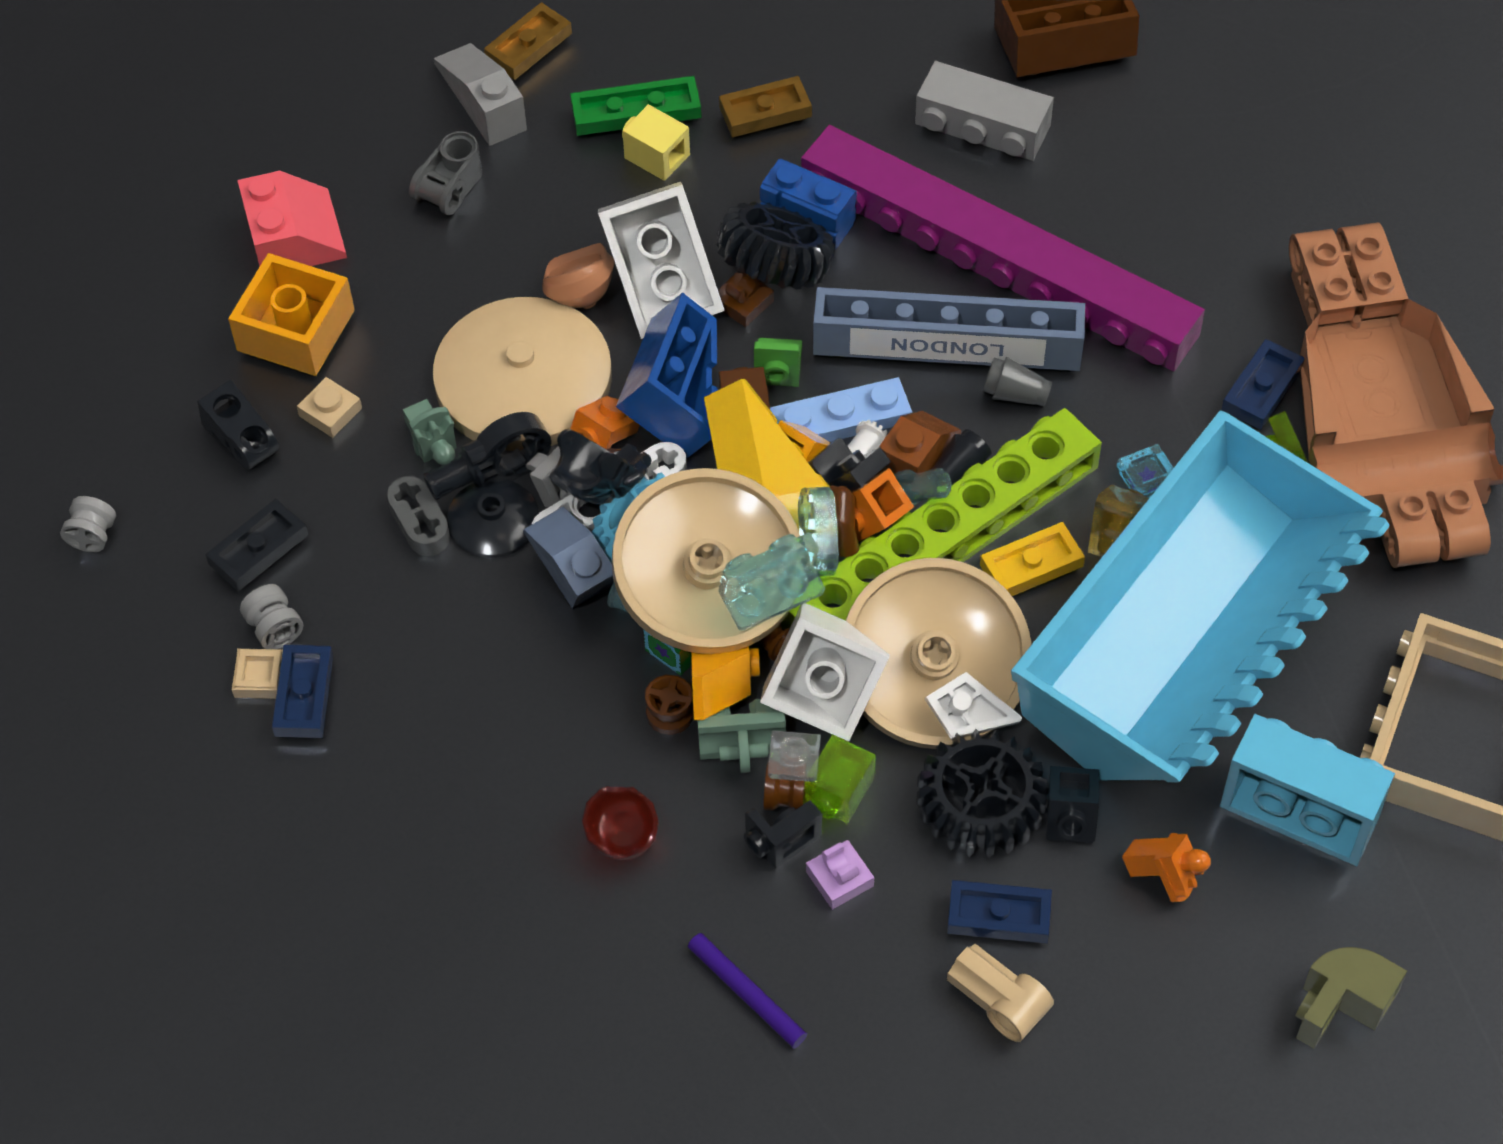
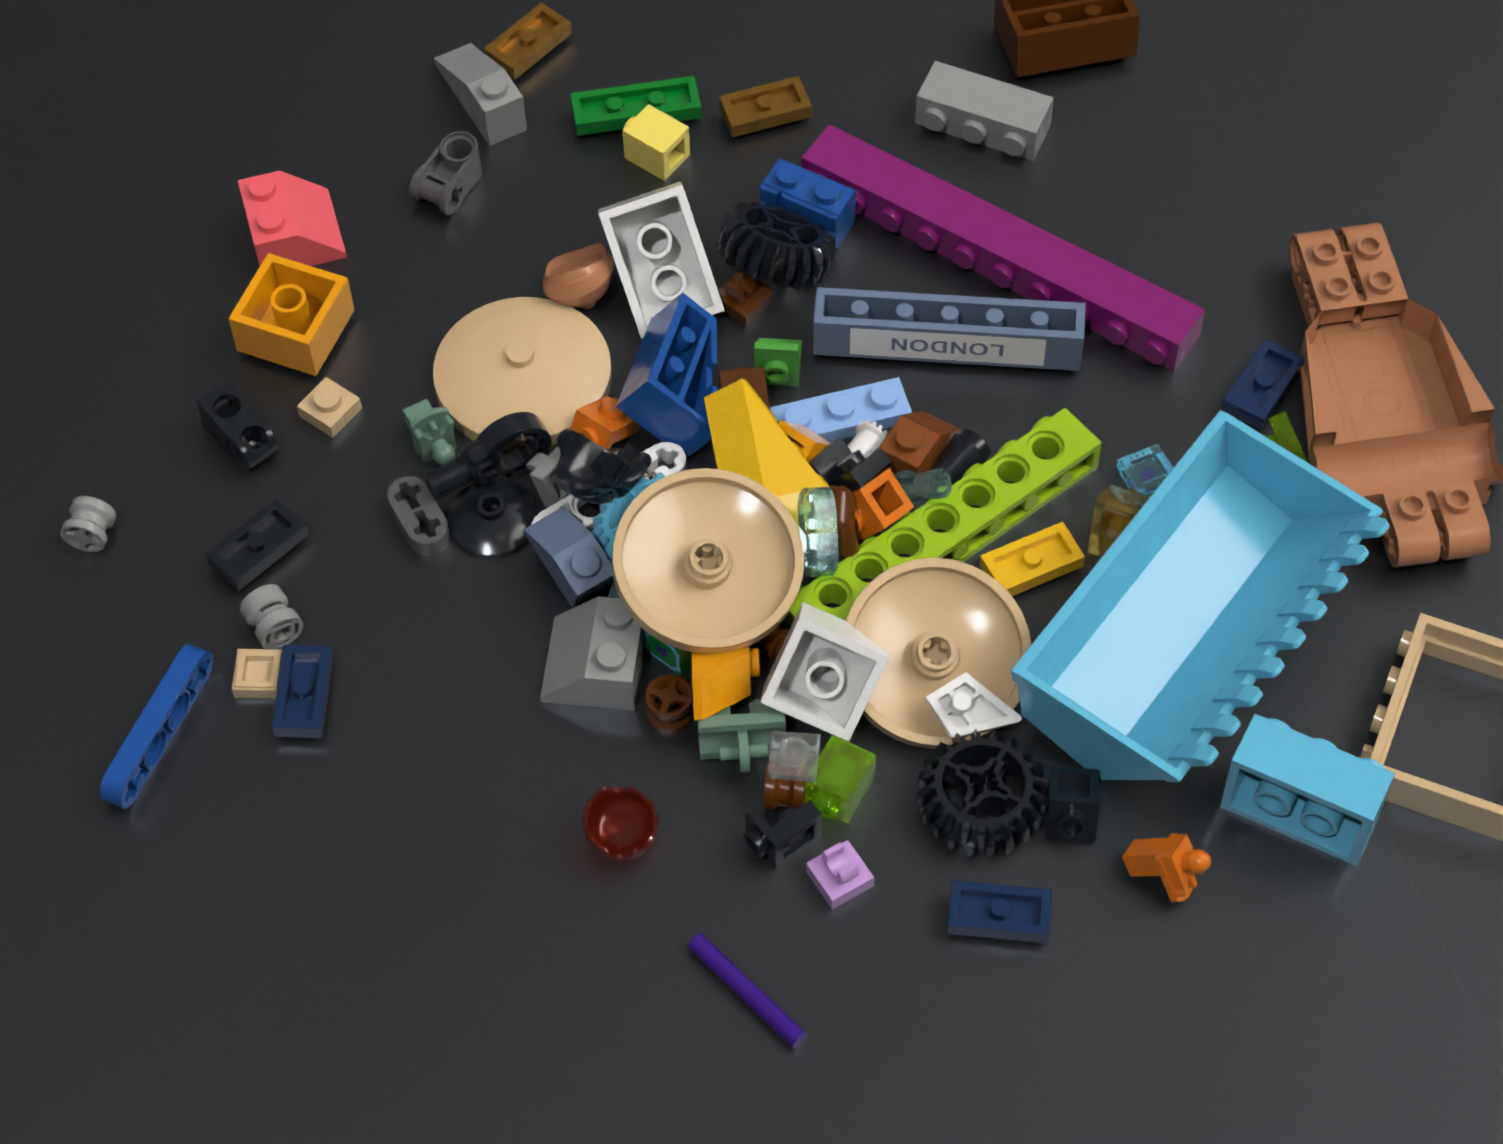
clear light blue bracket [718,532,825,631] -> none
tan piece [947,944,1054,1042] -> none
dark grey cone [983,357,1052,407] -> none
olive brick [1295,947,1407,1049] -> none
none -> blue beam [99,644,213,809]
none -> light grey slope [540,596,645,711]

